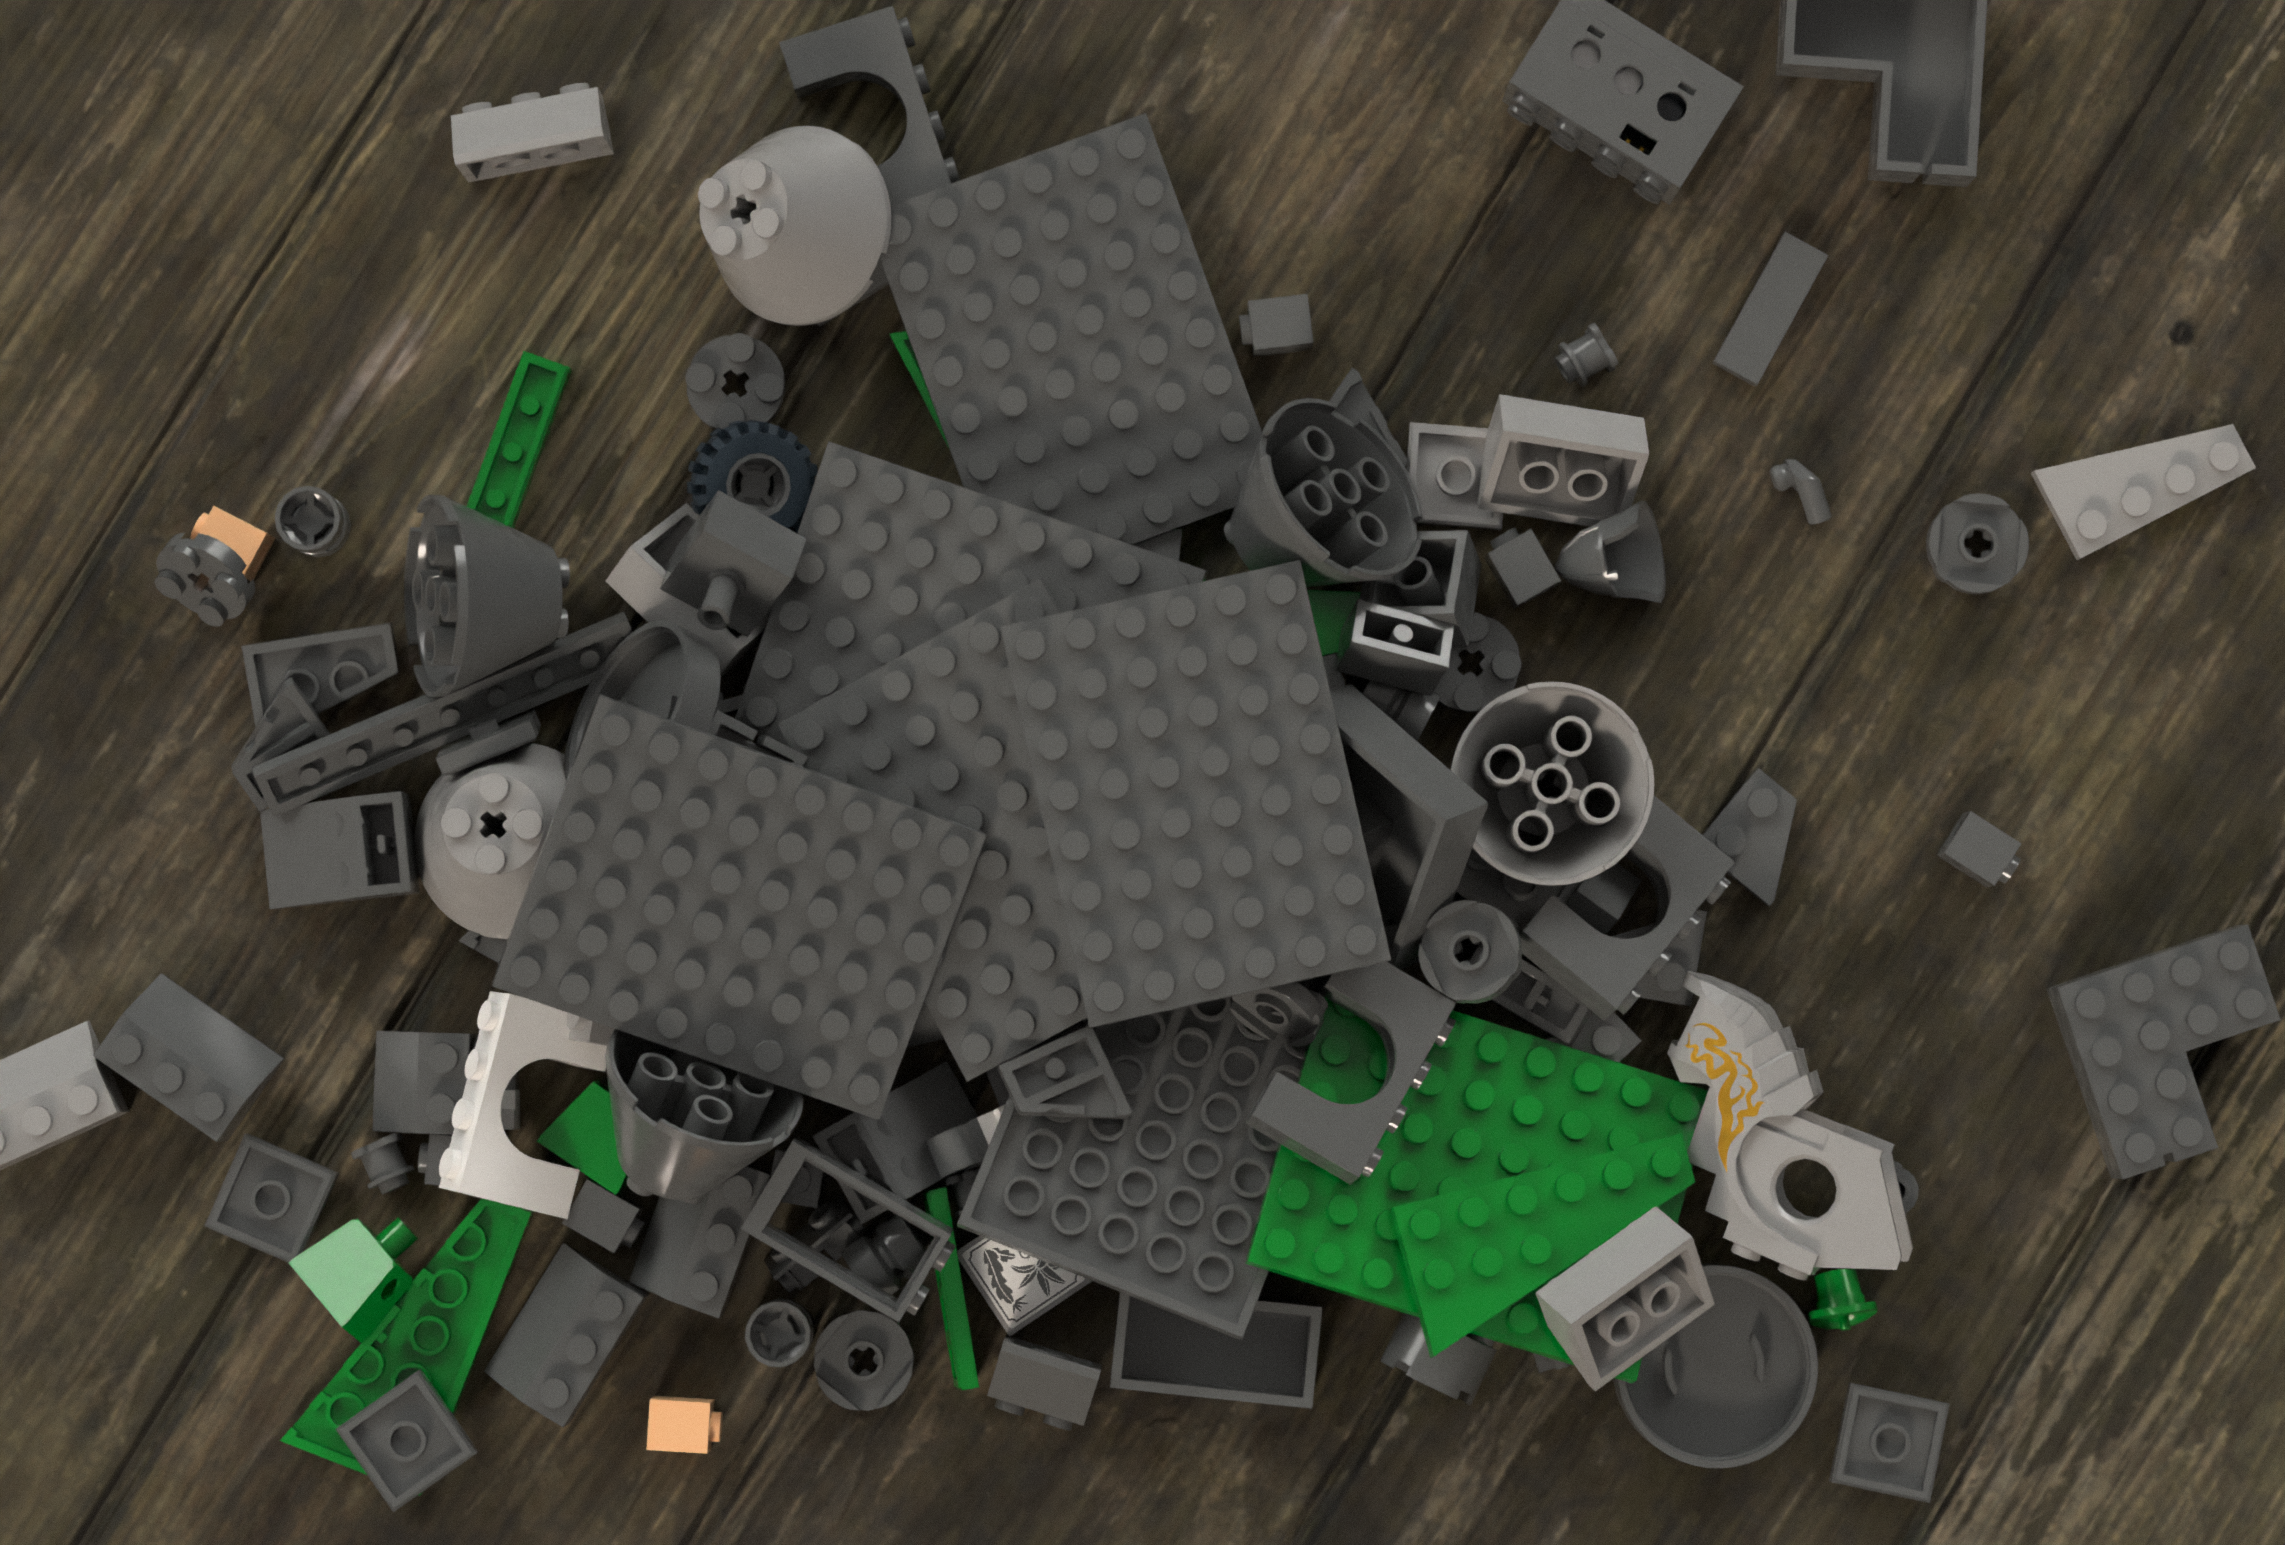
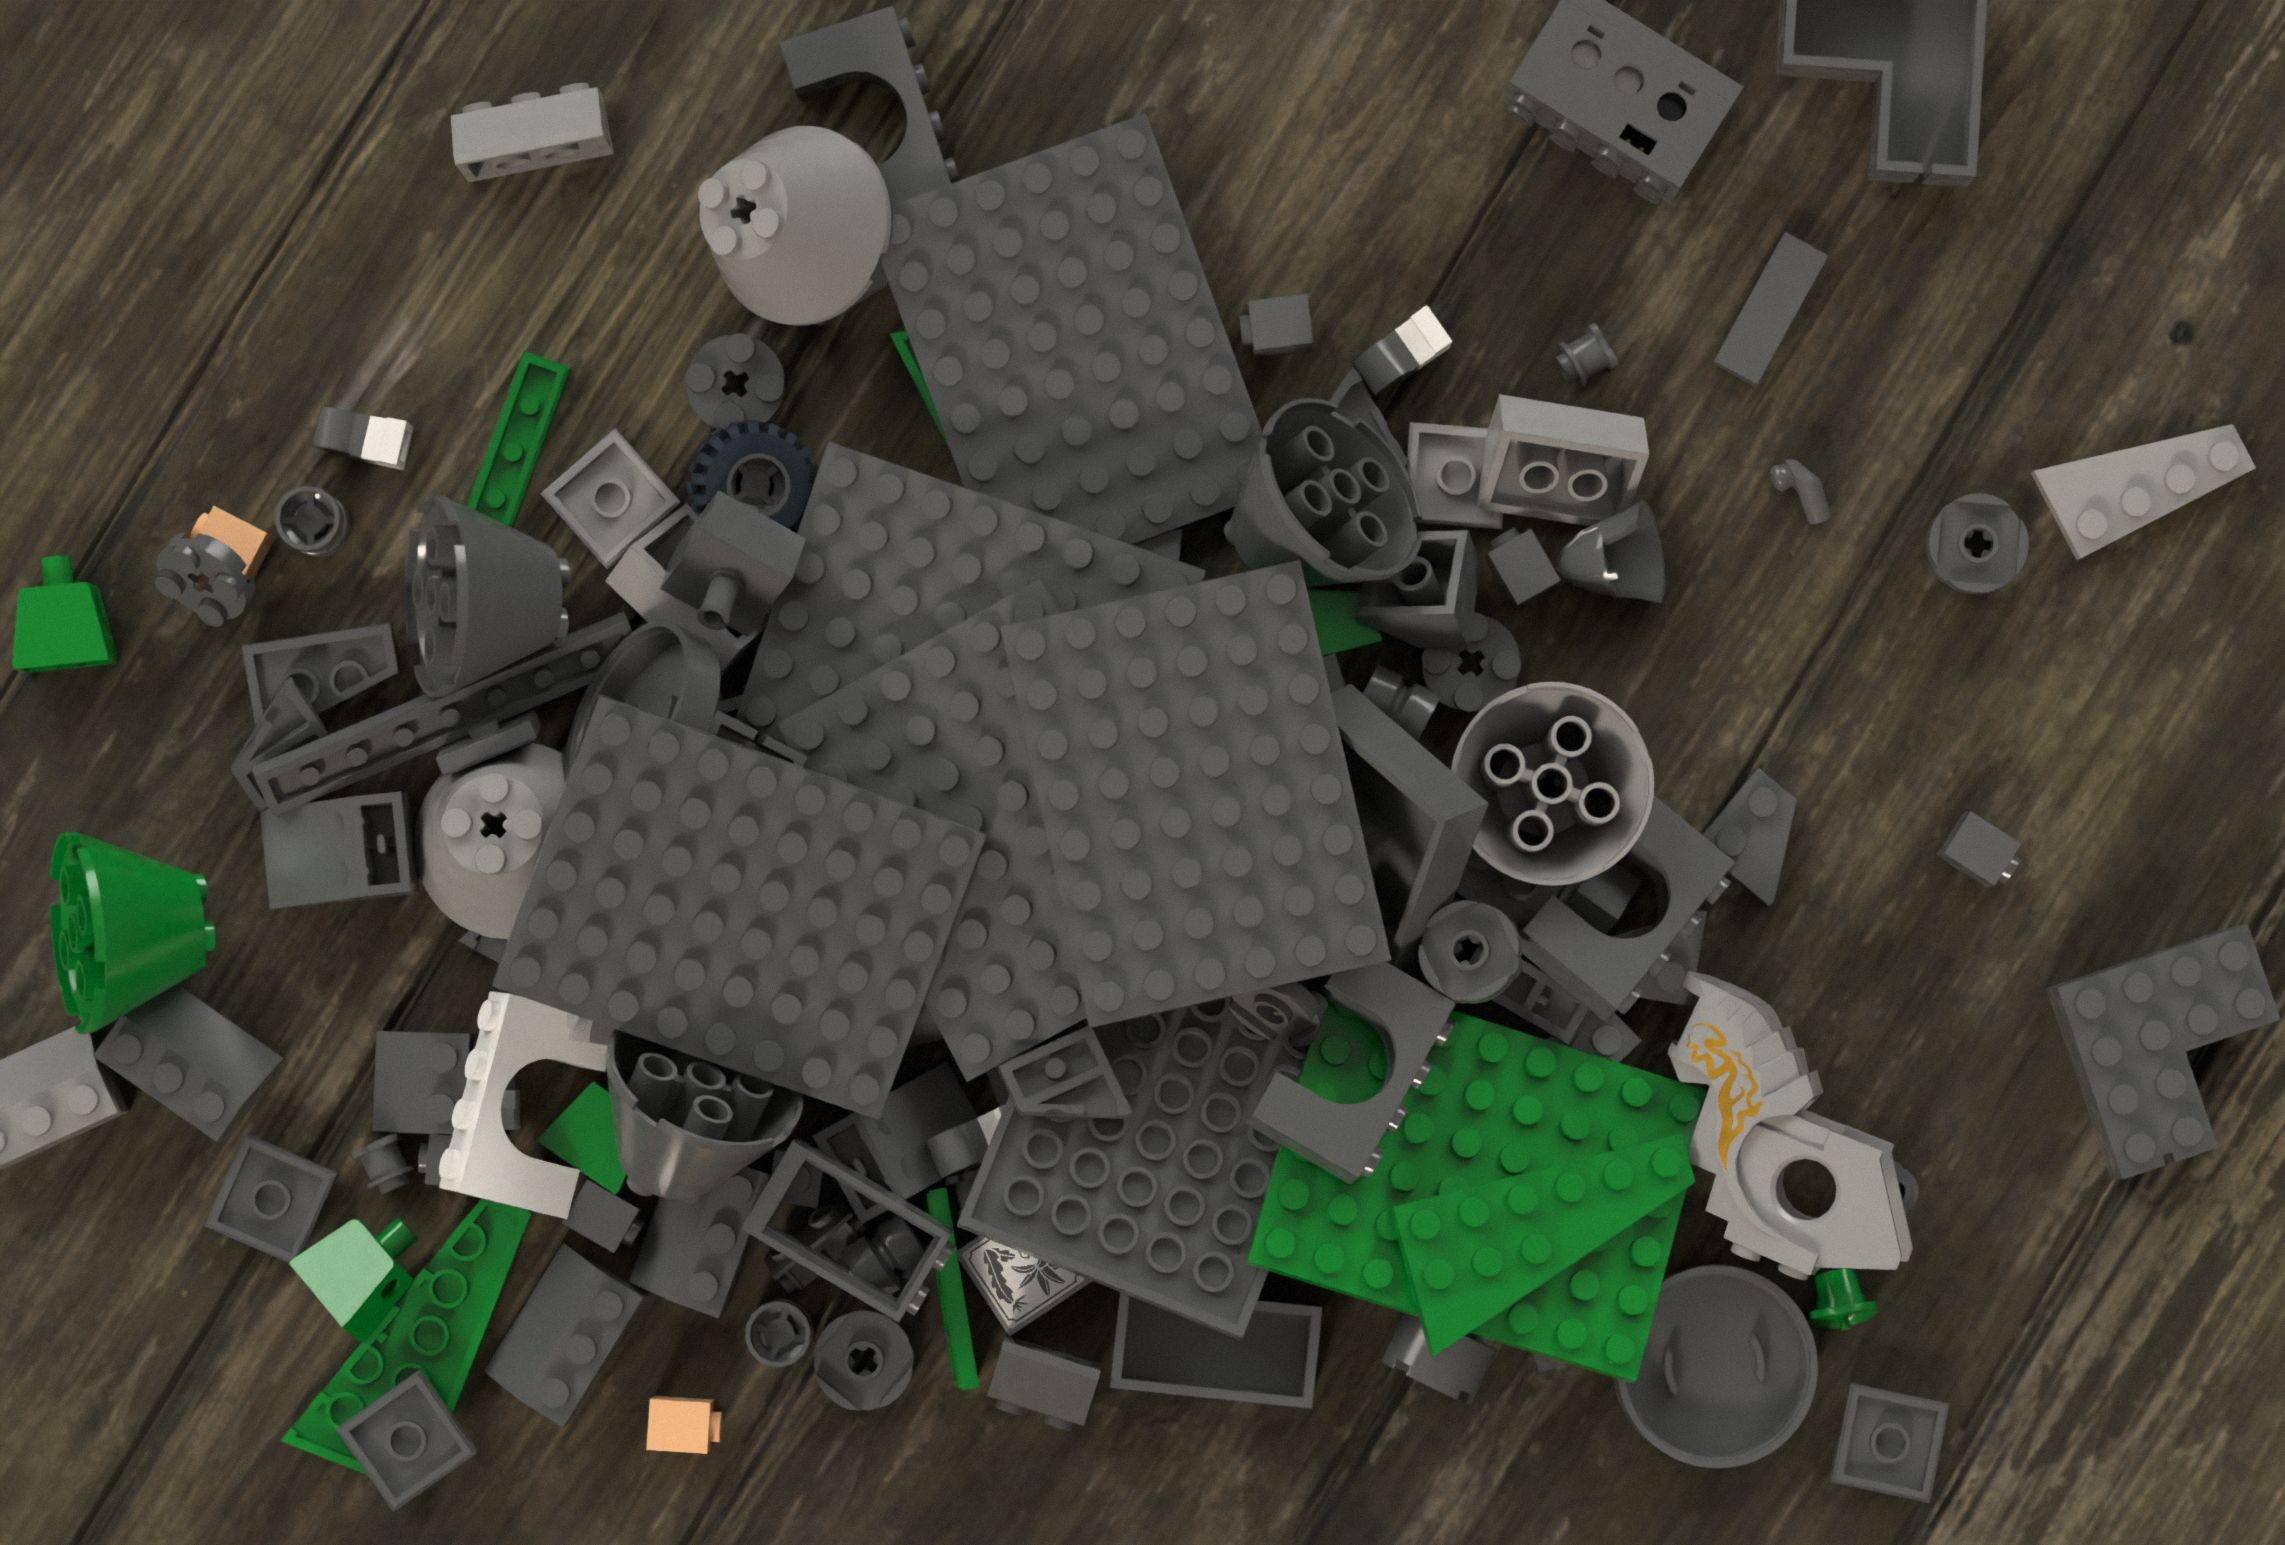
dark grey brick [1335,599,1454,696] -> none
light grey slope [1535,1206,1715,1391] -> none
none -> green torso [12,556,118,673]
none -> green cone [49,831,215,1034]
none -> leg [312,407,414,470]
none -> light grey tile [540,428,682,569]
none -> leg [1352,305,1453,396]

